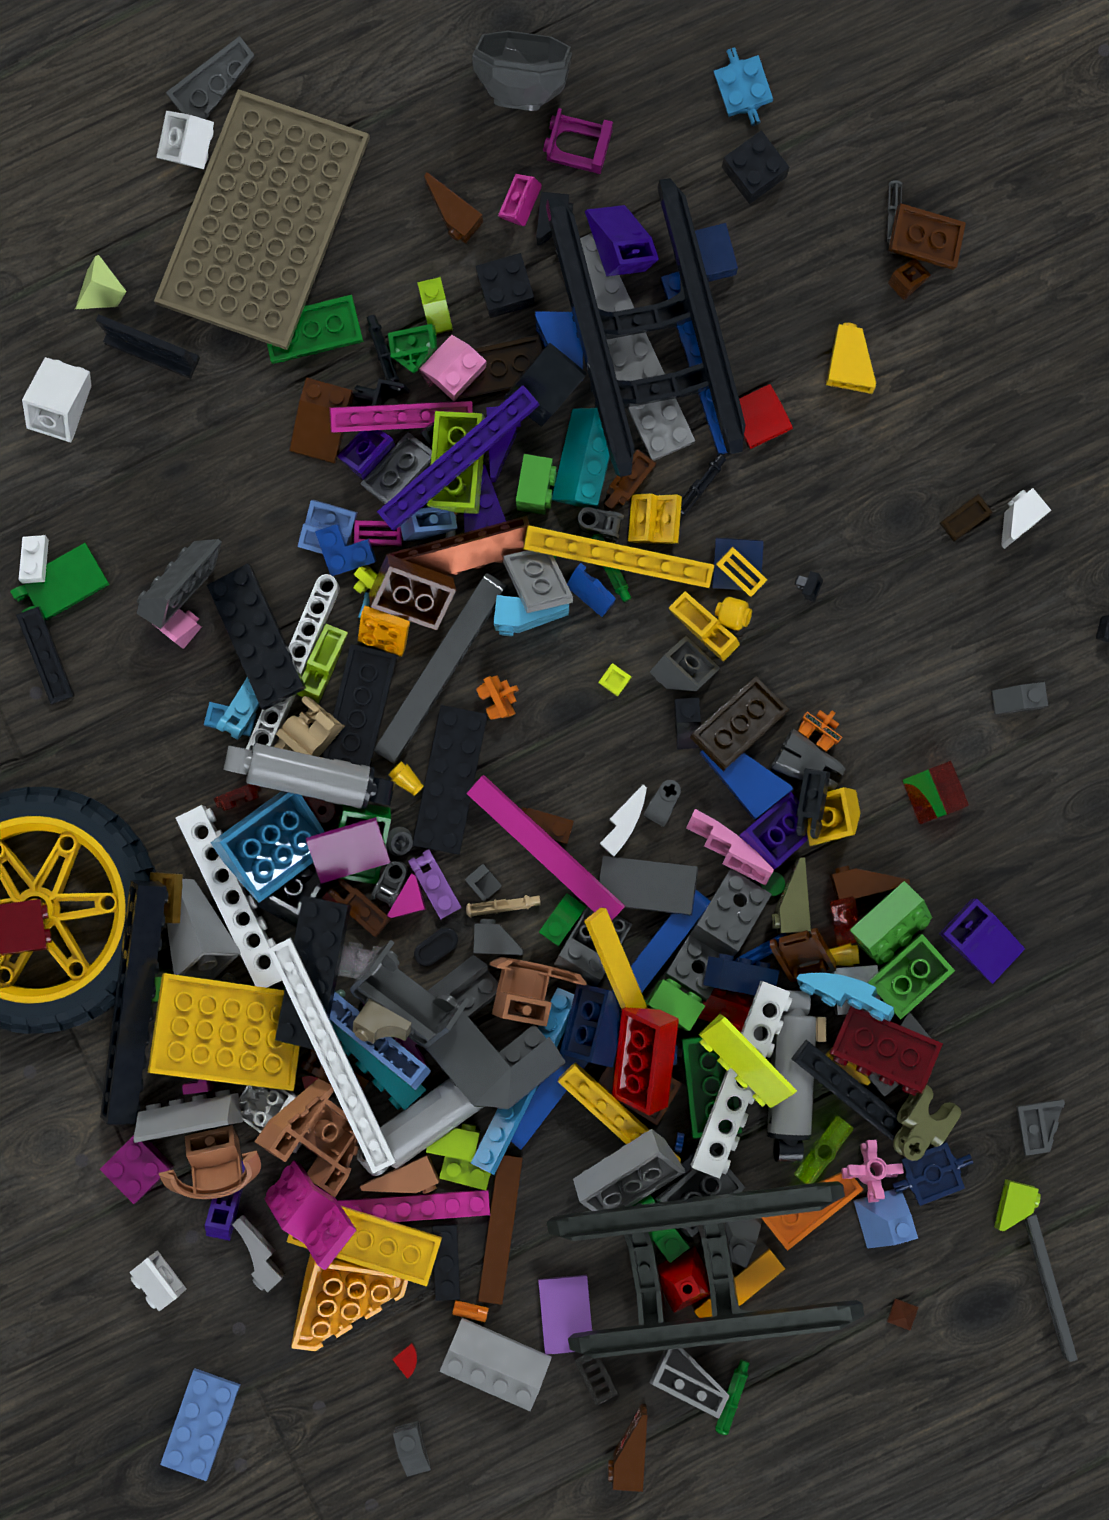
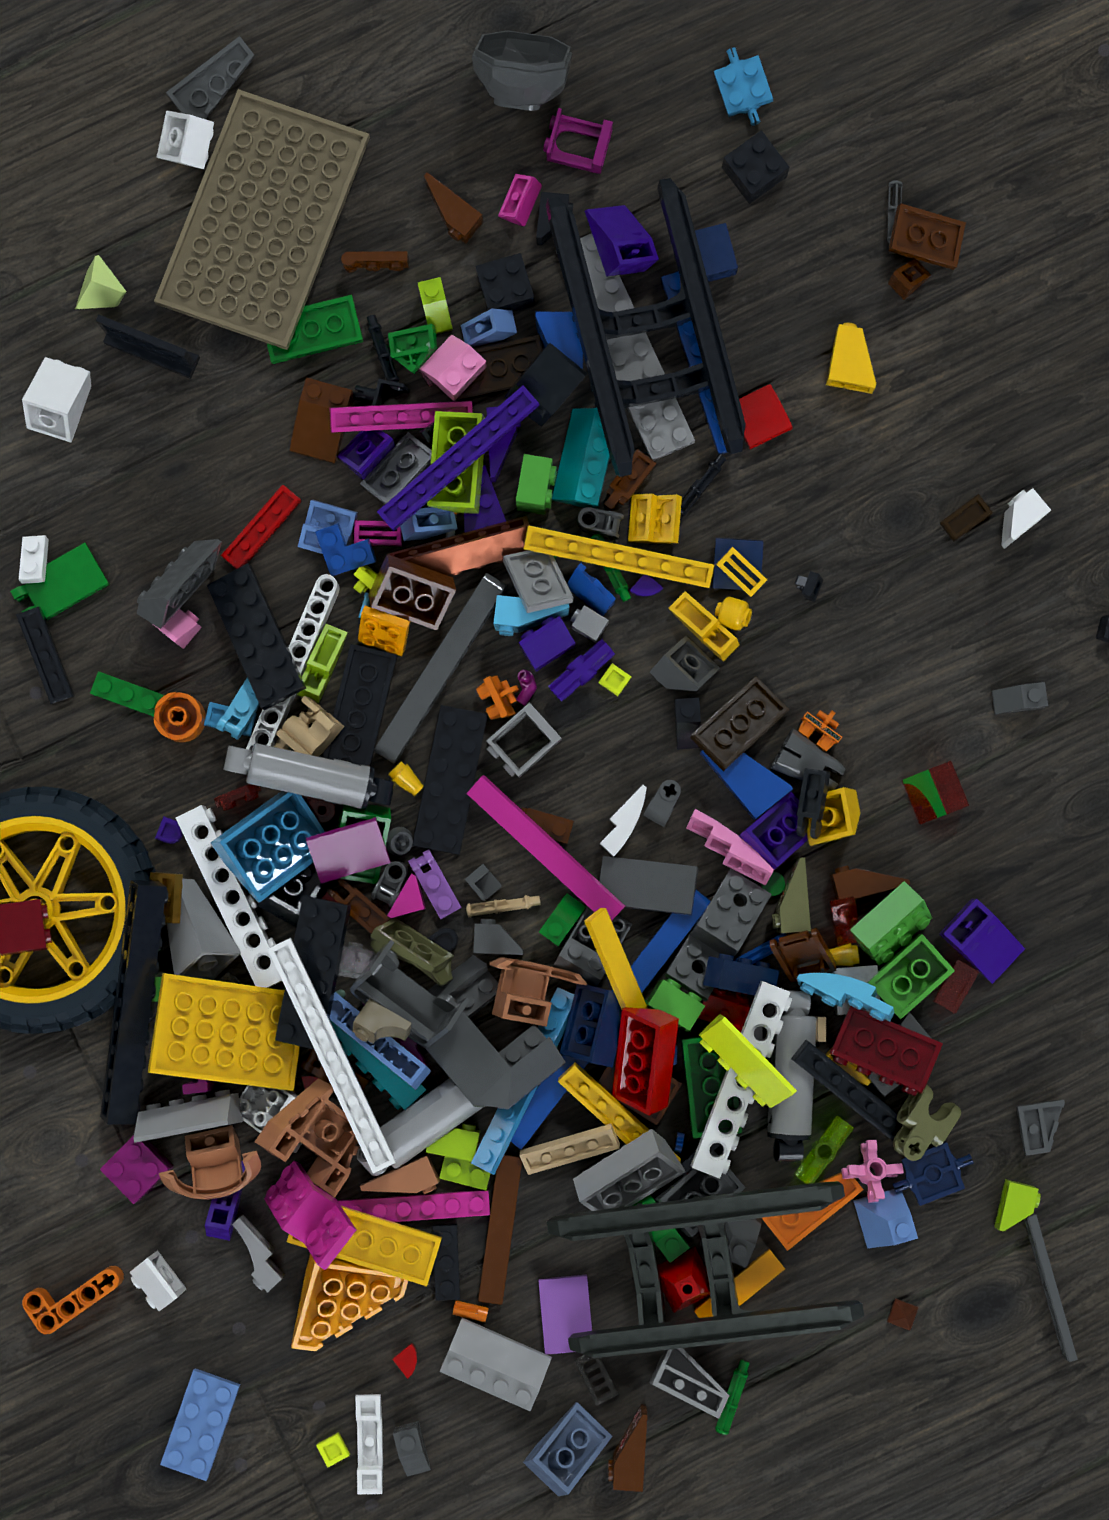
none -> orange beam [22,1266,124,1334]
none -> green plate [90,671,164,717]
none -> orange brick [154,692,206,743]
none -> dark purple tile [155,816,183,844]
none -> red tile [221,485,301,569]
none -> neon yellow tile [316,1432,350,1468]
none -> reddish brown plate [341,251,409,273]
none -> white slope [355,1394,383,1494]
none -> olive slope [370,917,454,987]
none -> medium blue slope [461,309,517,347]
none -> light grey window [487,702,562,778]
none -> magenta arm [516,669,537,706]
none -> dark purple slope [519,616,575,672]
none -> tan plate [519,1124,620,1175]
none -> sand blue slope [523,1402,613,1496]
none -> dark purple piece [548,639,615,702]
none -> light grey brick [570,605,609,643]
none -> dark purple tile [630,574,663,597]
none -> clear red plate [933,959,979,1014]

